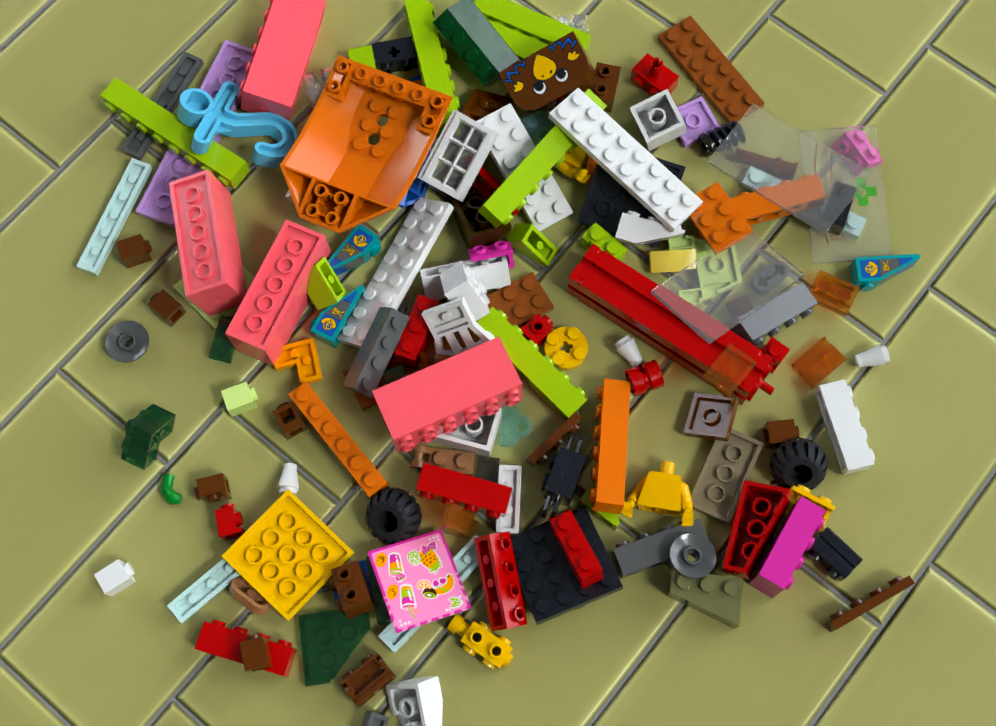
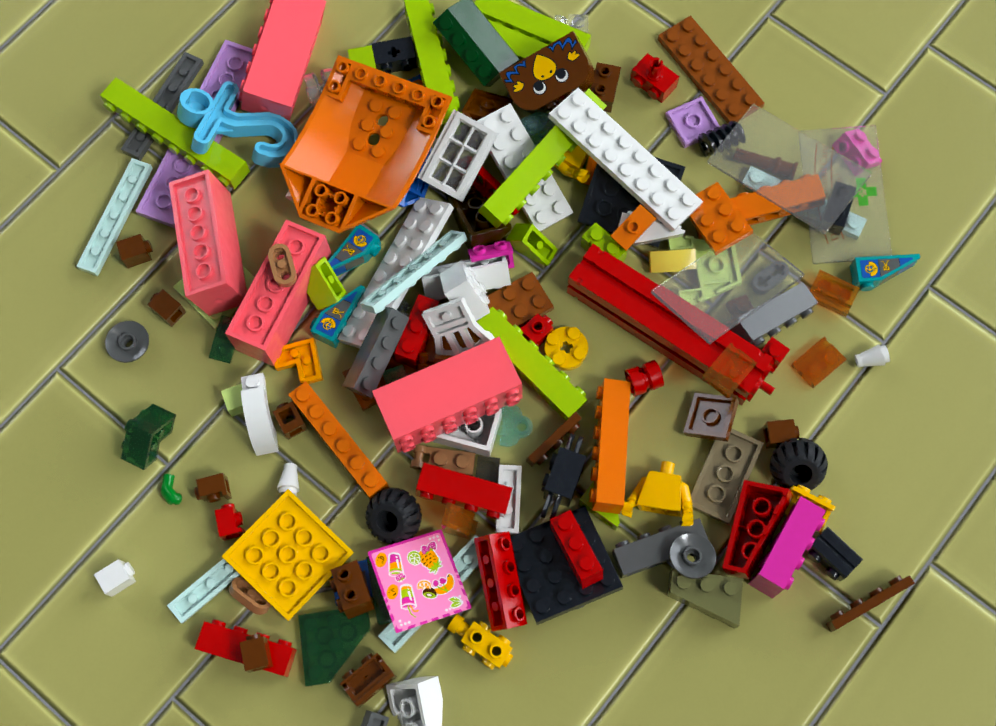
white cone [614,335,644,367] -> none
white brick [629,89,687,151] -> none
white brick [814,379,875,475] -> none
none -> white arch [241,373,279,456]
none -> medium nougat plate [268,244,297,288]
none -> light aqua plate [360,230,468,314]
none -> orange plate [610,204,656,251]

